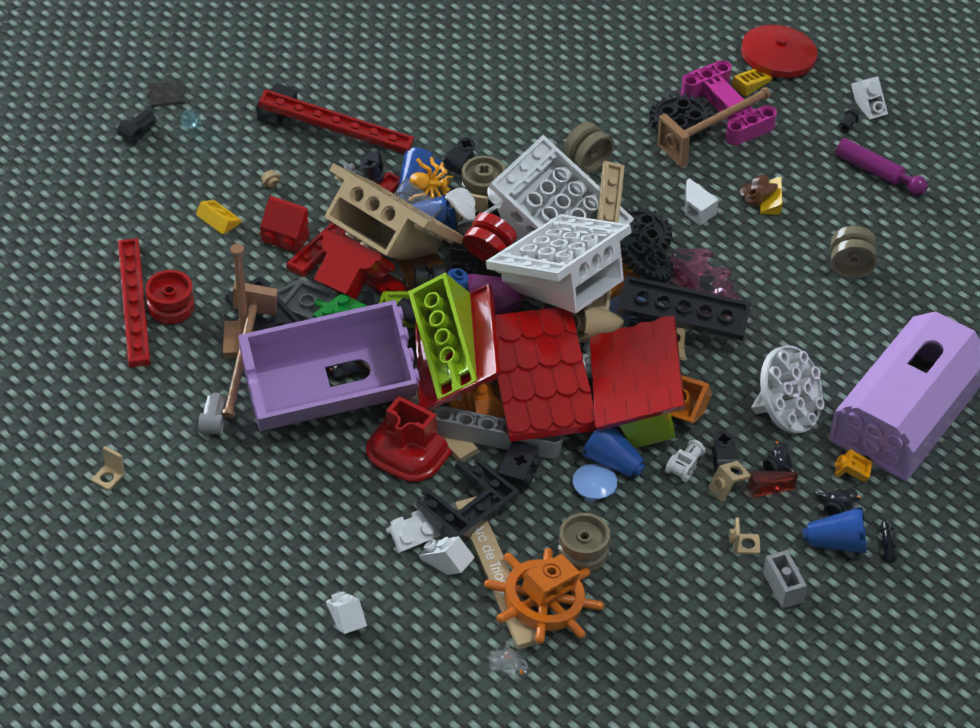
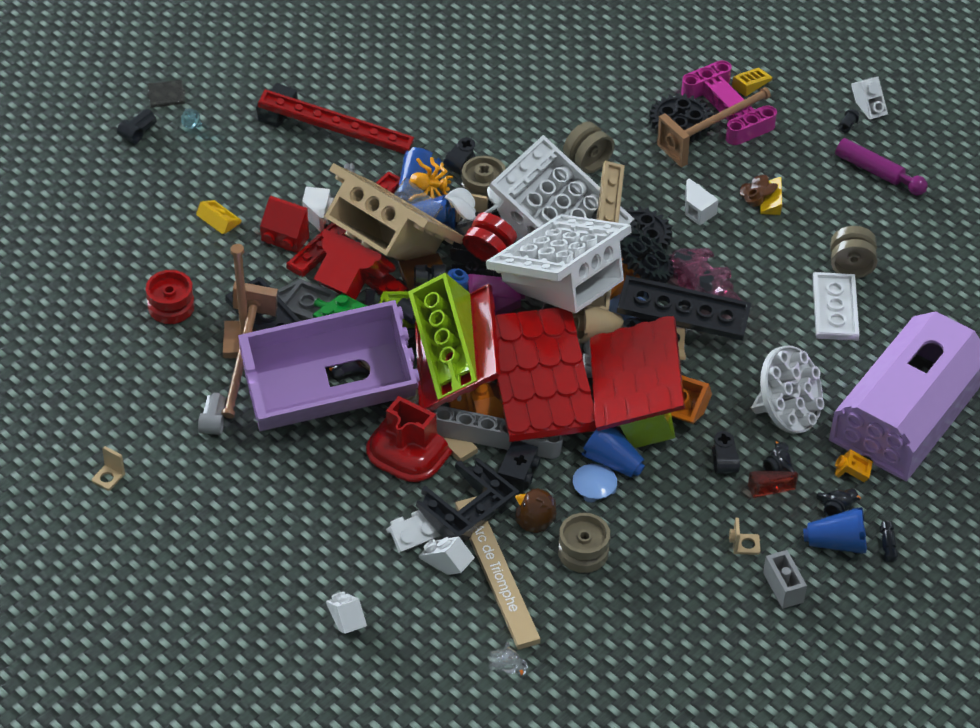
red tile [118,238,151,368] -> none
tan plate [261,170,280,188] -> none
black piece [359,150,384,183] -> none
orange piece [484,548,604,644] -> none
white connector [665,439,706,482] -> none
tan bracket [709,461,751,502] -> none
red dish [741,25,818,78] -> none
none -> white slope [302,187,334,232]
none -> reddish brown piece [515,488,557,533]
none -> white tile [812,272,860,341]

